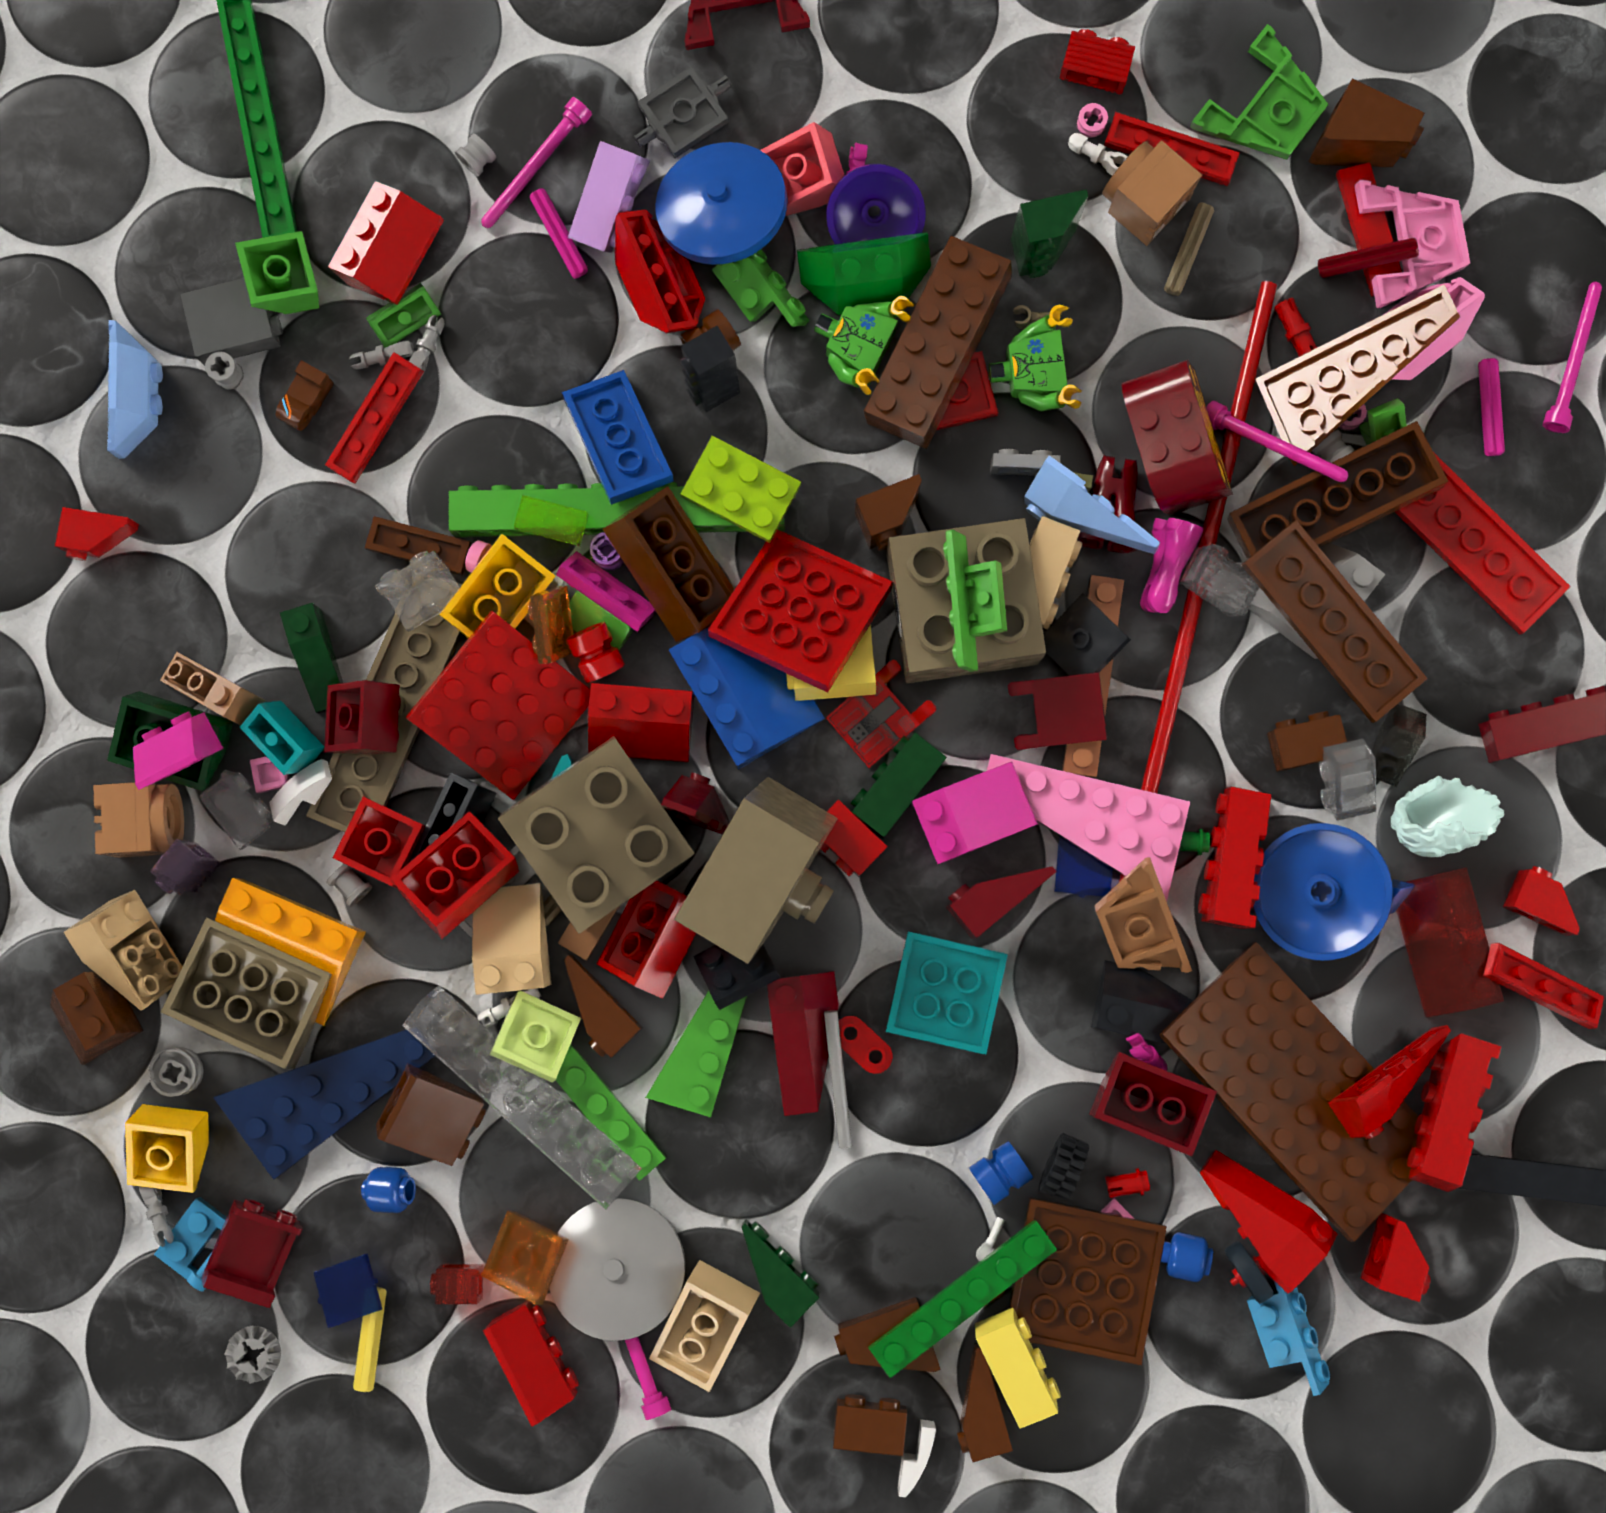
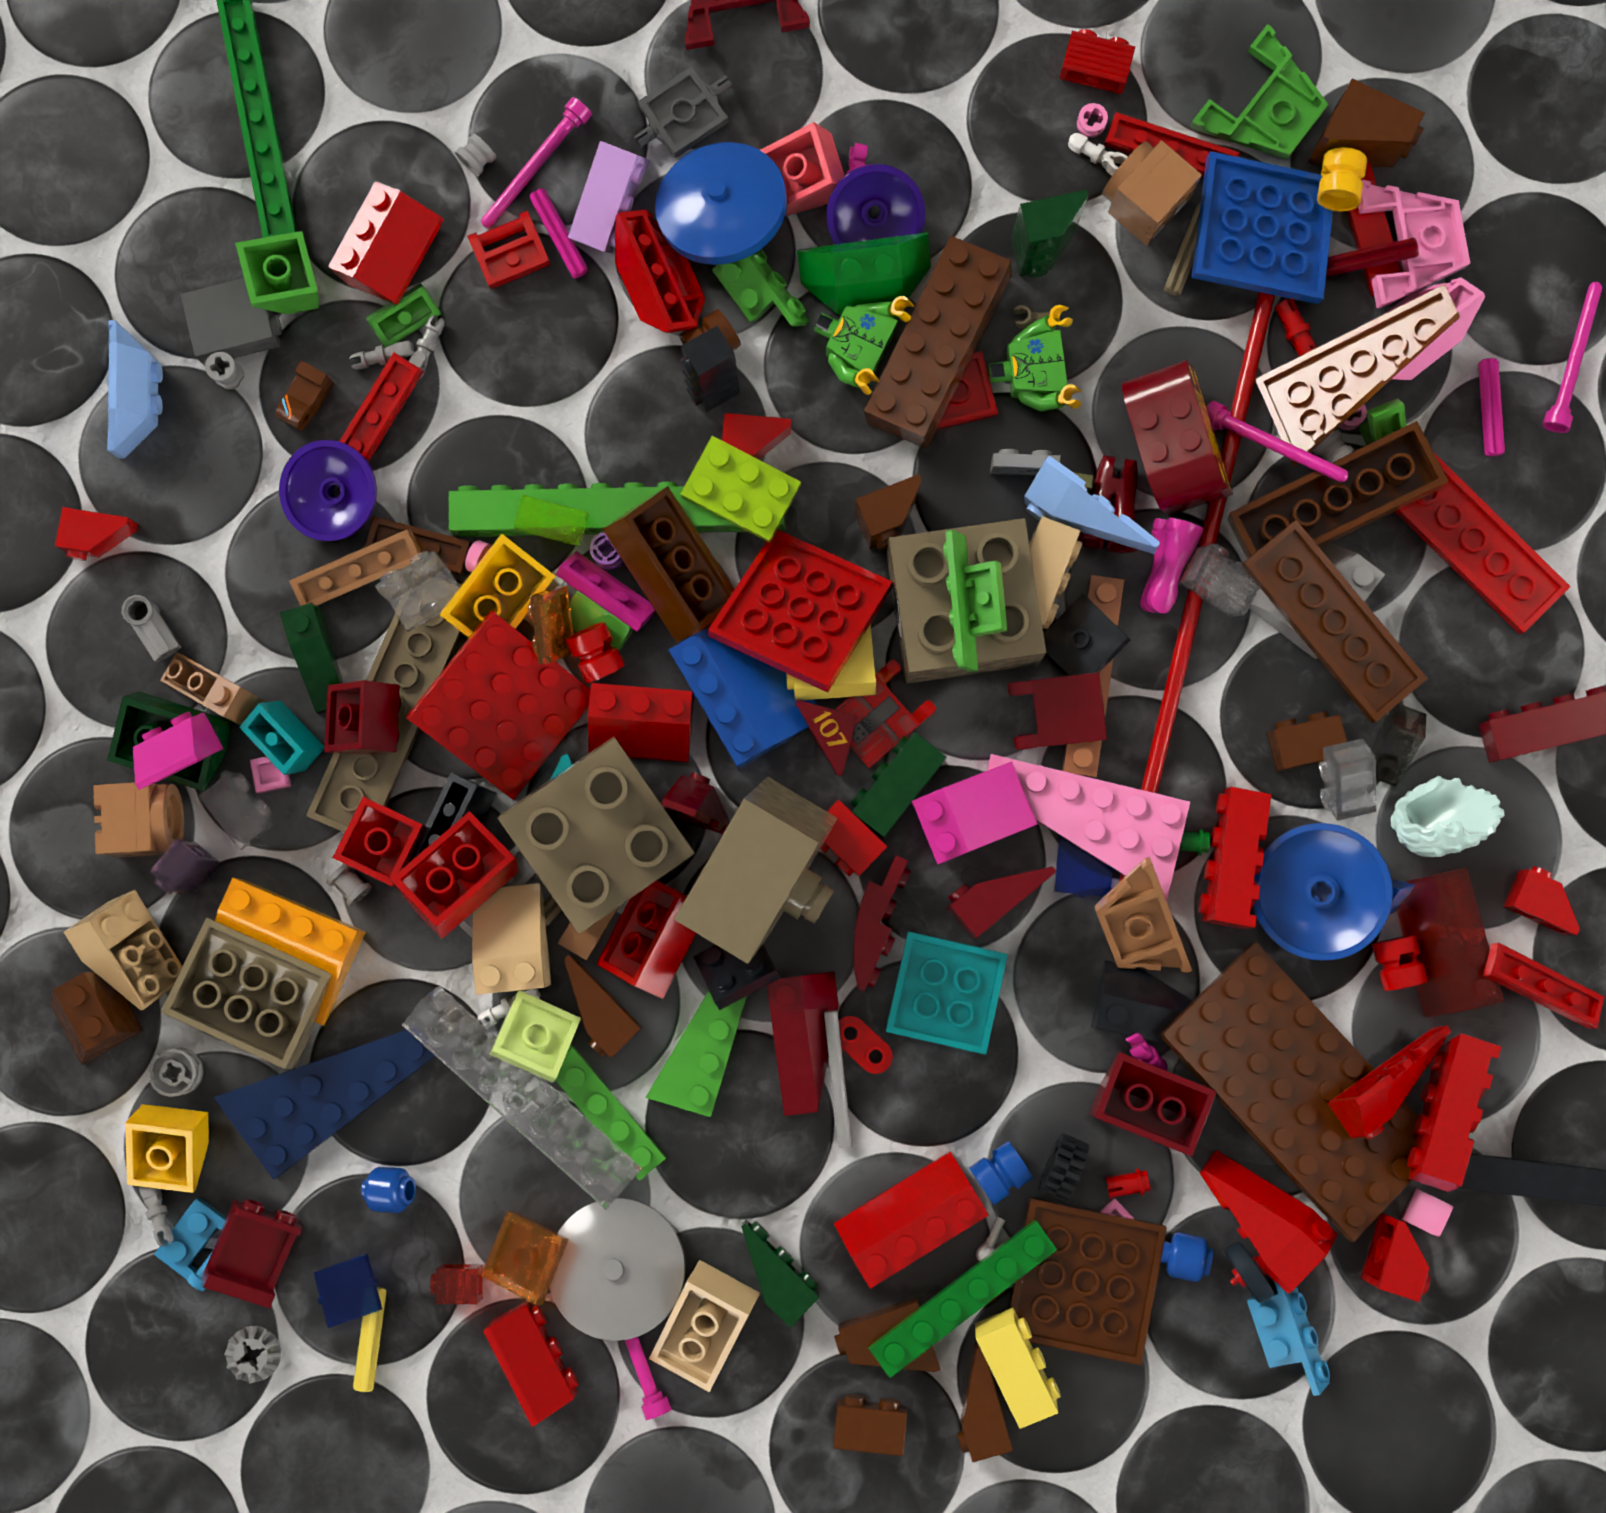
white slope [269,759,332,826] -> none
reddish brown slope [376,1063,486,1166] -> none
blue plate [562,370,674,505] -> none
white slope [897,1419,936,1497] -> none
none -> light grey piece [121,595,181,662]
none -> dark purple dish [279,440,377,541]
none -> medium nougat plate [289,528,425,606]
none -> red plate [467,211,551,290]
none -> red slope [722,413,792,459]
none -> dark red tile [795,700,857,776]
none -> red slope [834,1151,989,1289]
none -> dark red slope [853,855,911,991]
none -> blue plate [1191,151,1333,304]
none -> yellow wheel [1317,147,1367,212]
none -> red wheel [1372,934,1428,991]
none -> bright pink slope [1401,1188,1453,1237]

